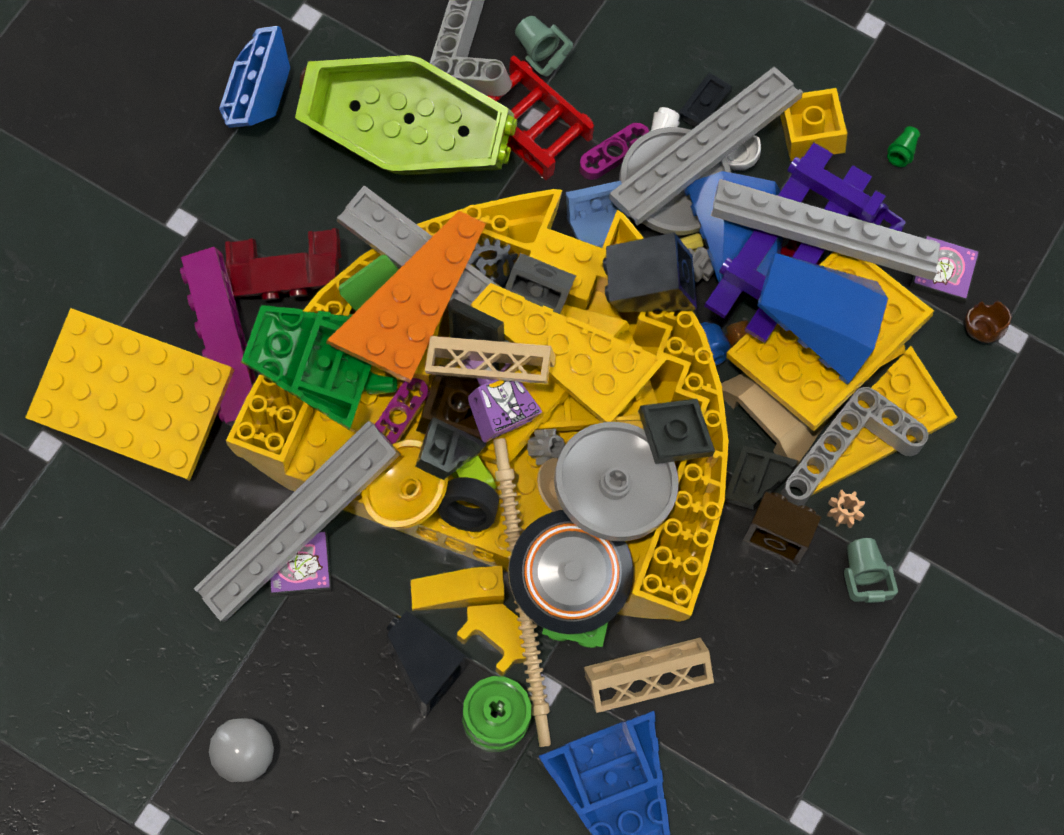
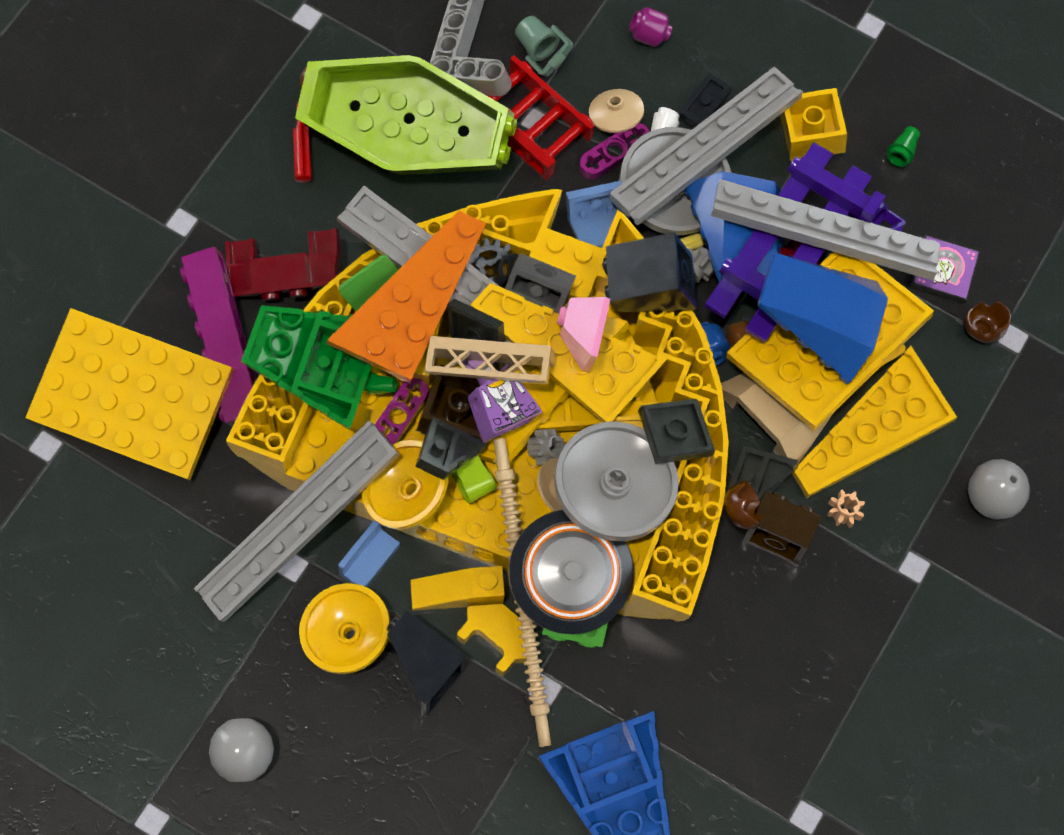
blue wedge [219,26,290,128] -> none
tile [269,530,332,597] -> none
black tyre [438,477,499,532] -> none
bright green wheel [462,676,531,752] -> none
tan fence [584,637,714,713] -> none
white hair [725,135,761,171] -> none
light grey beam [781,387,928,506] -> none
sand green piece [844,538,898,603] -> none
none -> red axle [293,103,312,183]
none -> yellow dish [299,583,390,674]
none -> medium blue panel [338,520,400,587]
none -> bright pink slope [557,297,611,372]
none -> tan dish [589,89,644,133]
none -> magenta head [629,7,672,47]
none -> reddish brown hair [723,479,763,530]
none -> light grey piece [968,459,1030,520]

